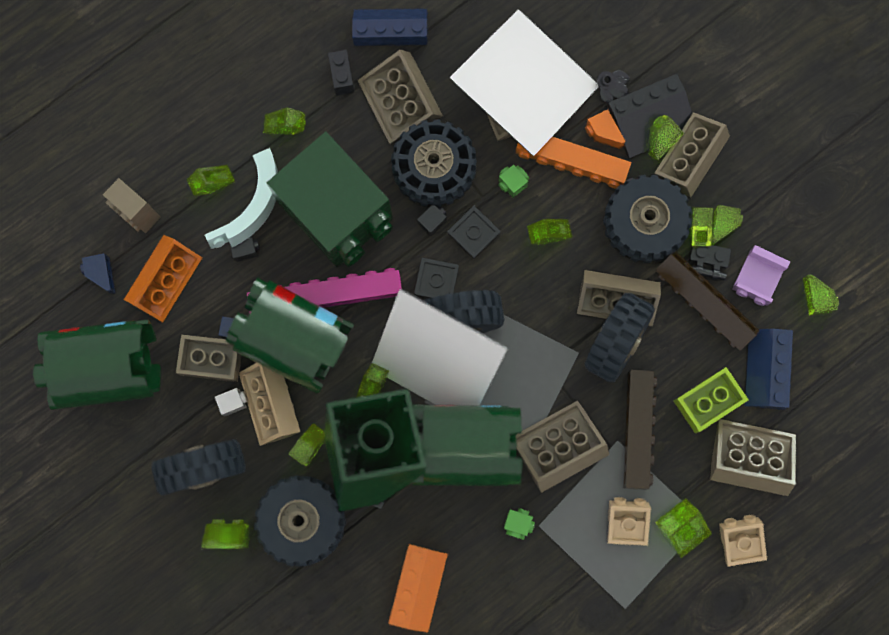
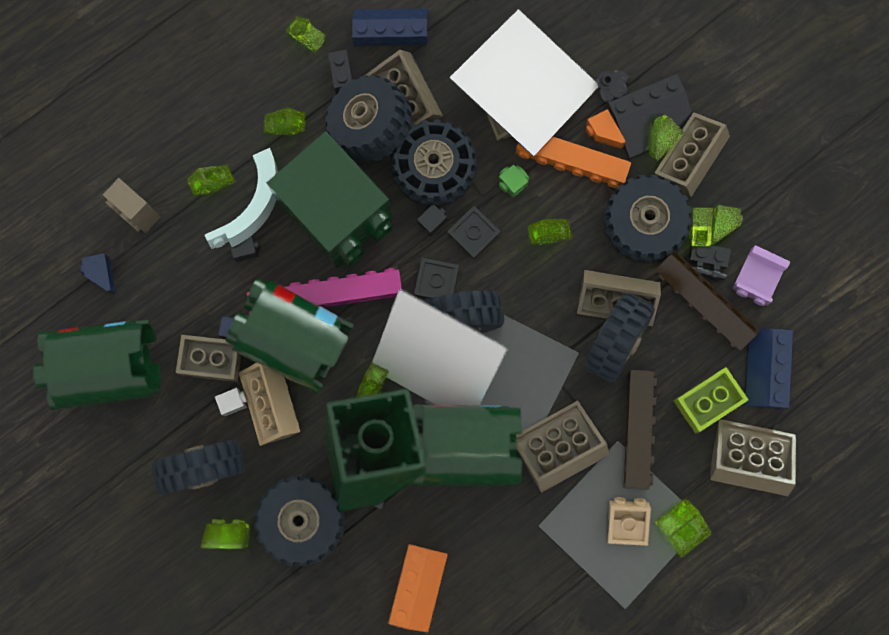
orange slope [124,235,202,322] -> none
clear neon green slope [288,423,325,466] -> none
bright green brick [503,508,535,540] -> none
tan plate [719,515,767,566] -> none
clear neon green slope [803,274,839,316] -> none
none -> clear neon green slope [286,16,326,52]
none -> black wheel [326,75,411,162]

